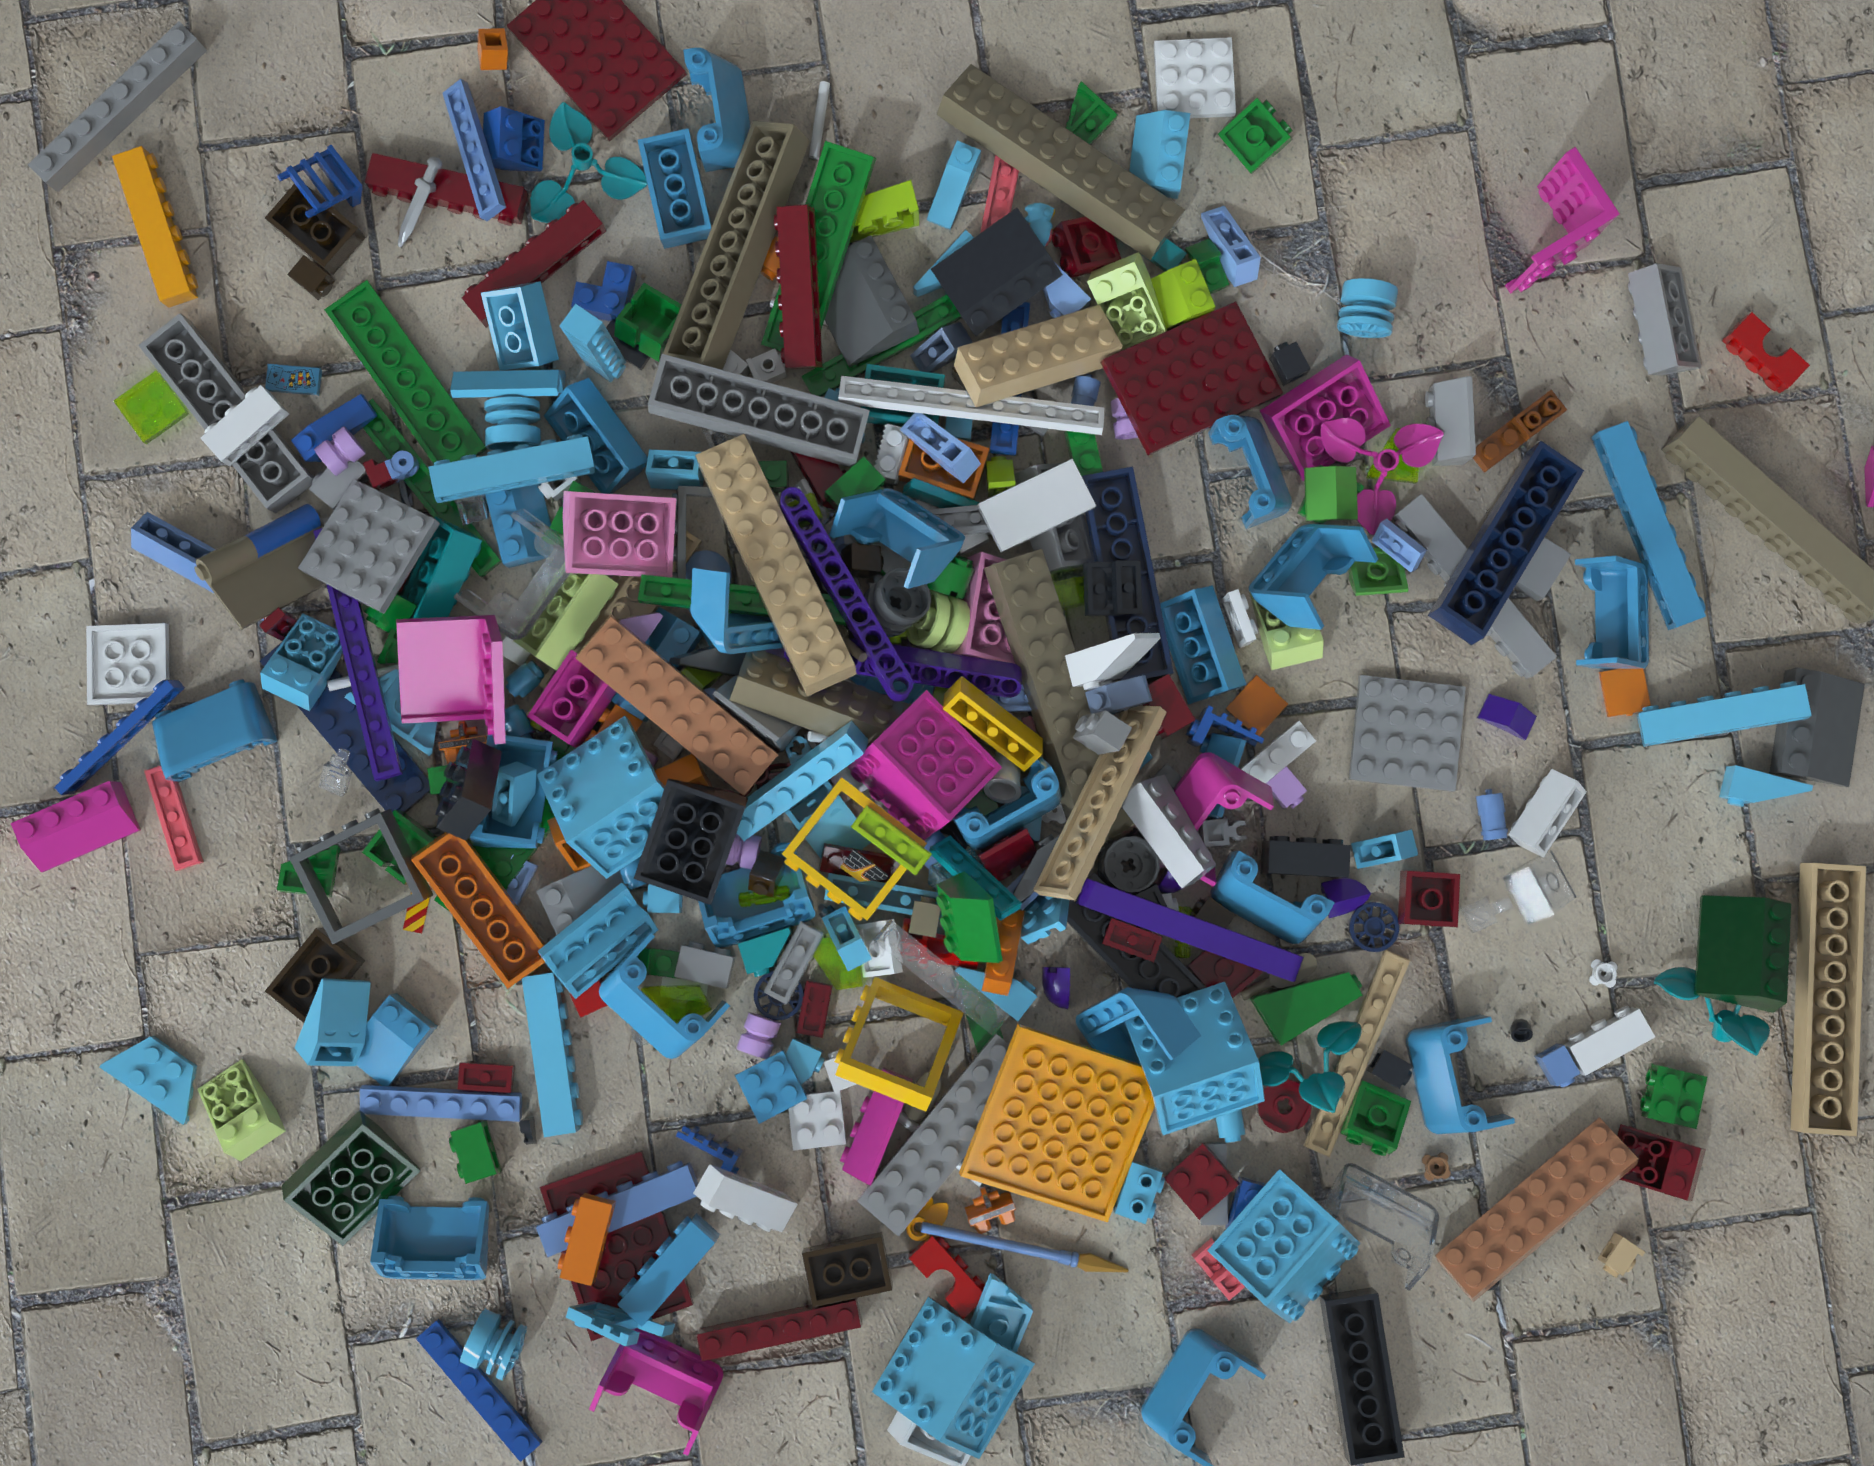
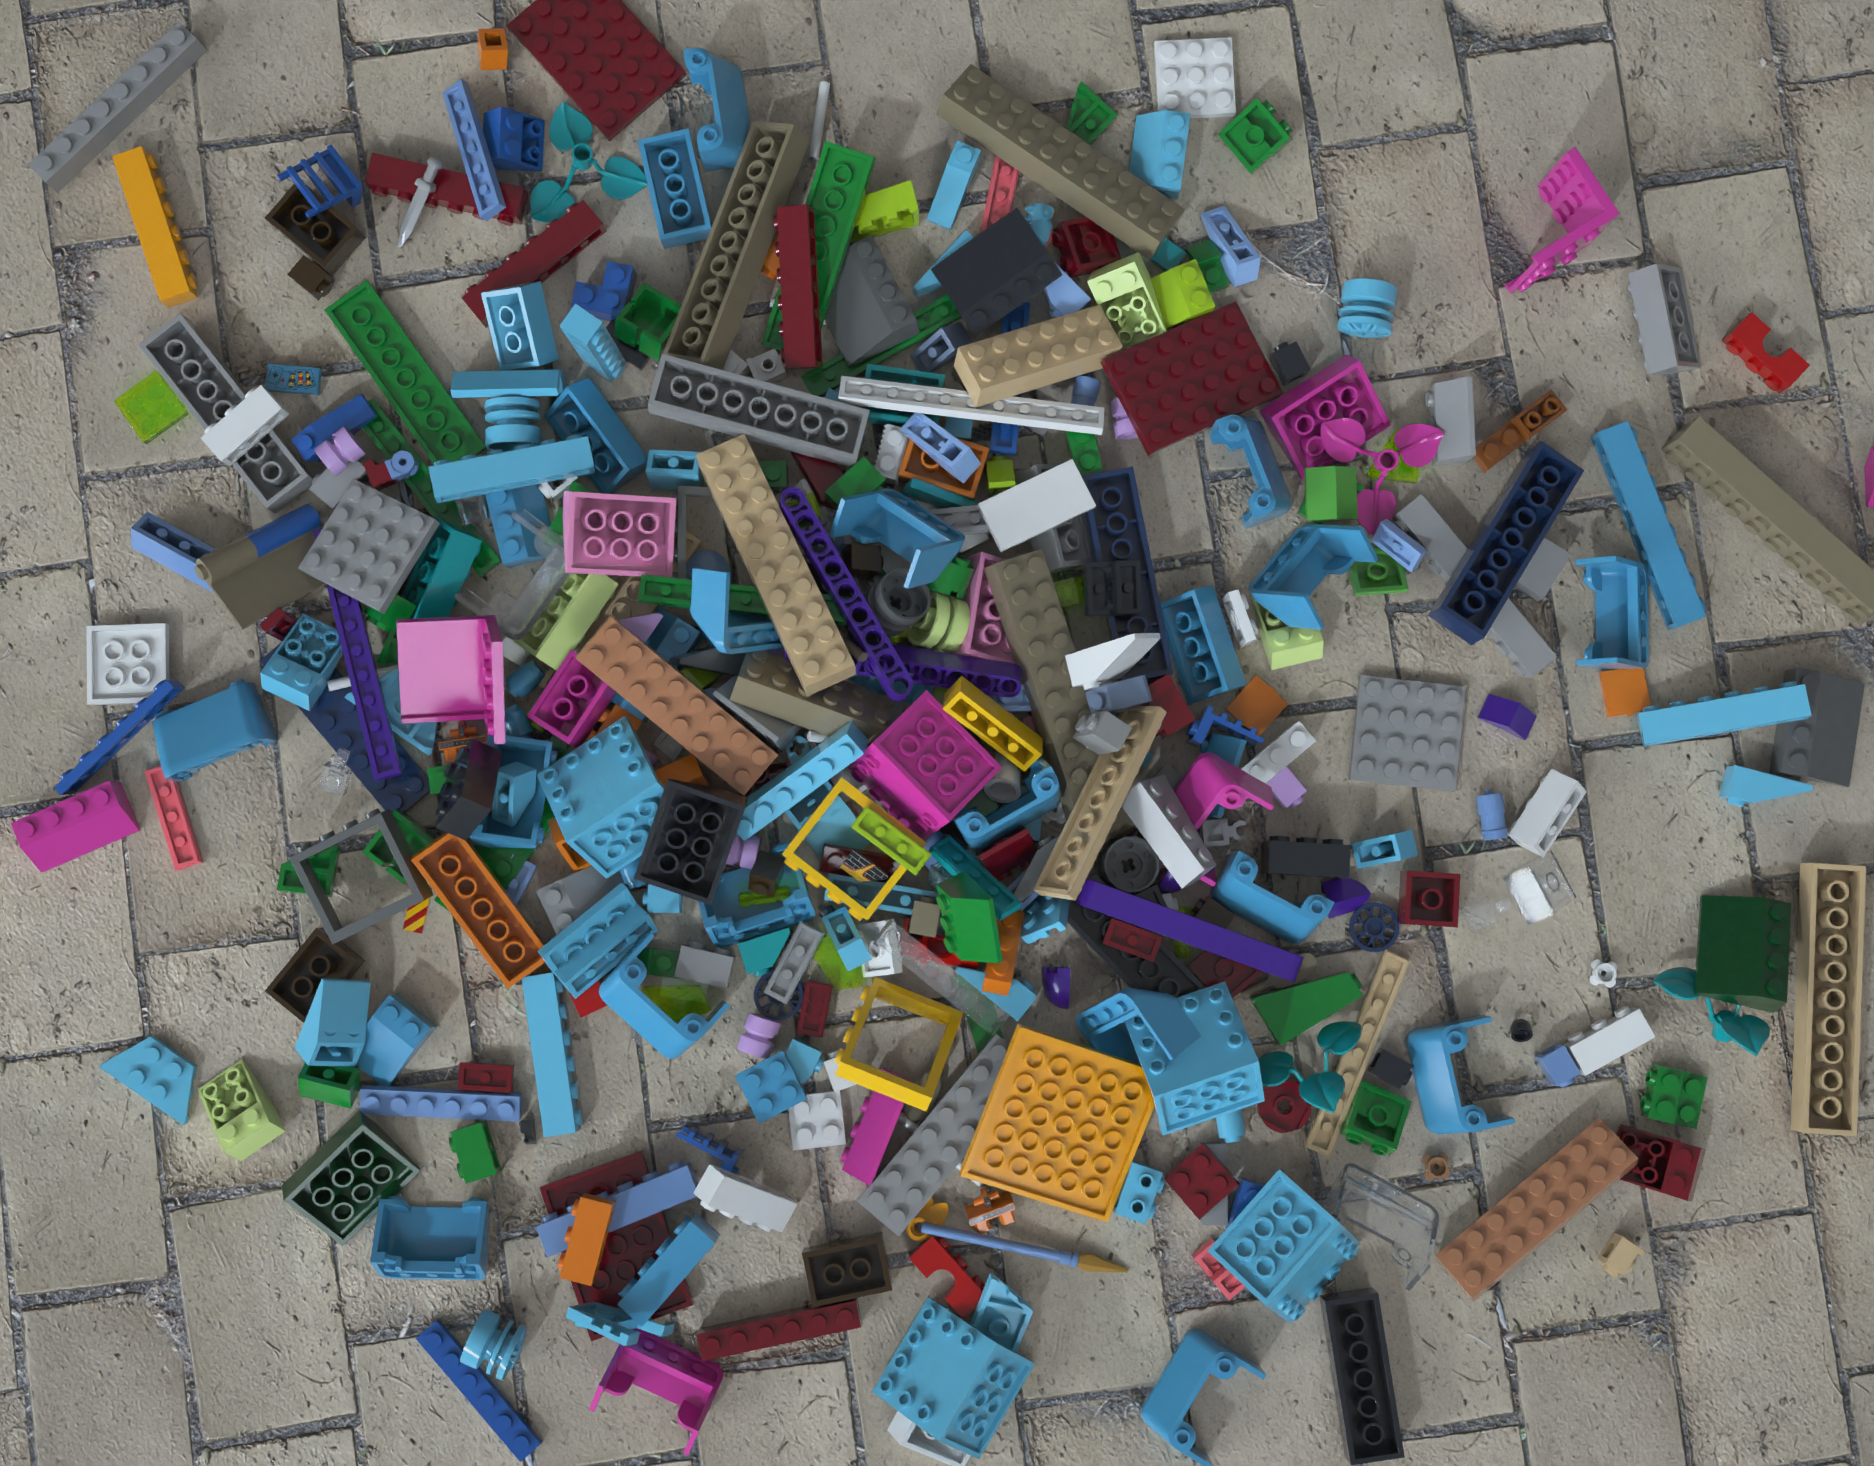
none -> green brick [298,1062,361,1109]

